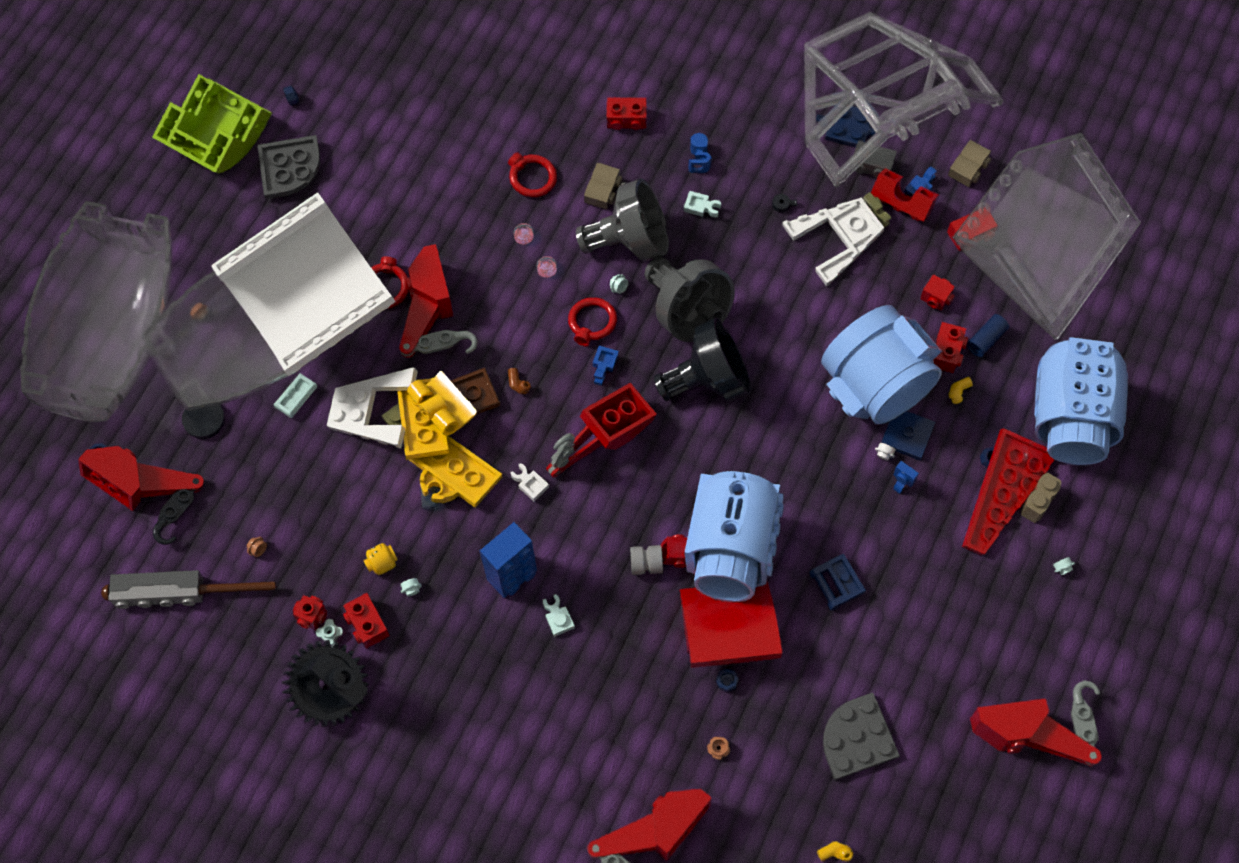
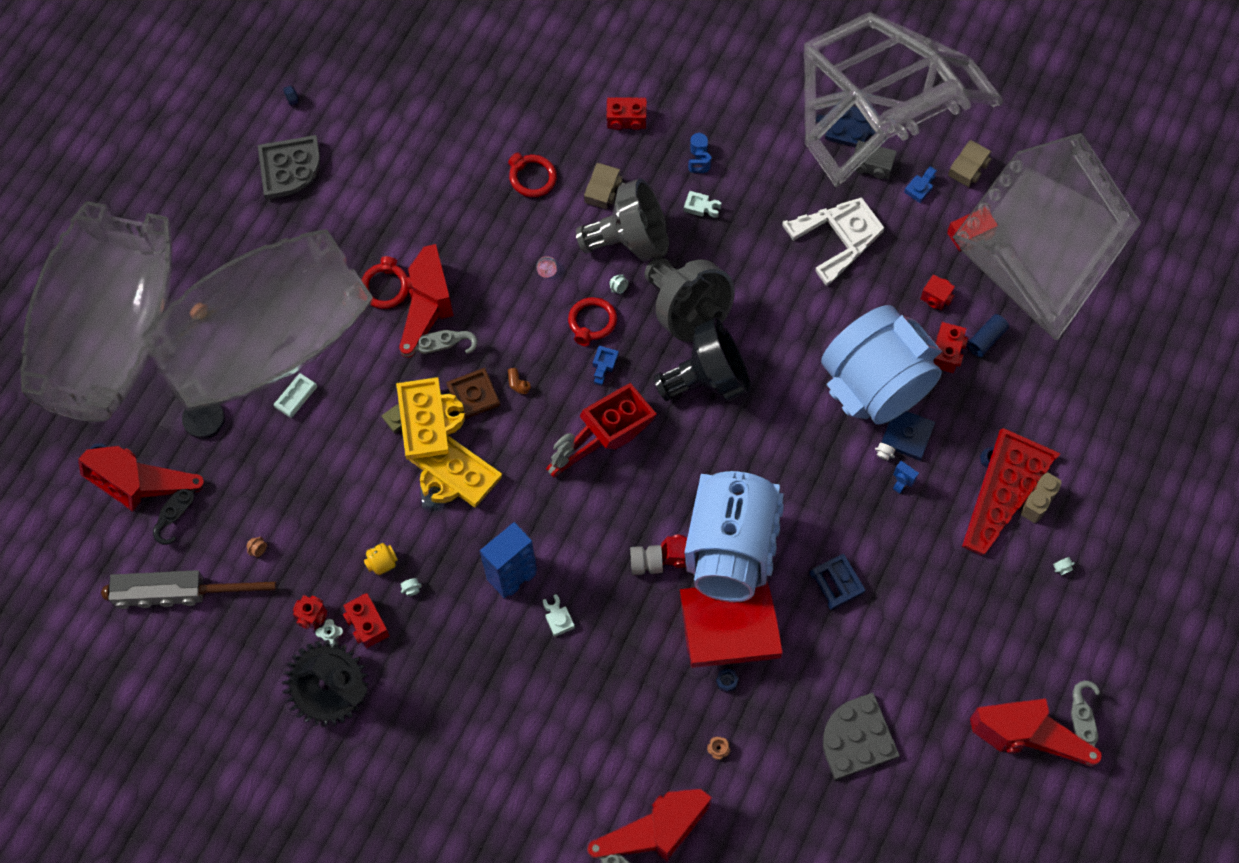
lime slope [152,74,272,173] -> none
white panel [211,192,396,376] -> none
white wing [327,368,418,448] -> none
yellow panel [407,371,477,436] -> none
white plate [511,464,549,501] -> none
clear light blue tile [513,223,534,244] -> none
black piece [772,194,797,213] -> none
yellow arm [816,842,853,862] -> none
olive plate [863,192,891,228] -> none
red arch [871,168,939,222] -> none
yellow arm [949,377,973,404] -> none
light blue piece [1035,337,1128,465] -> none

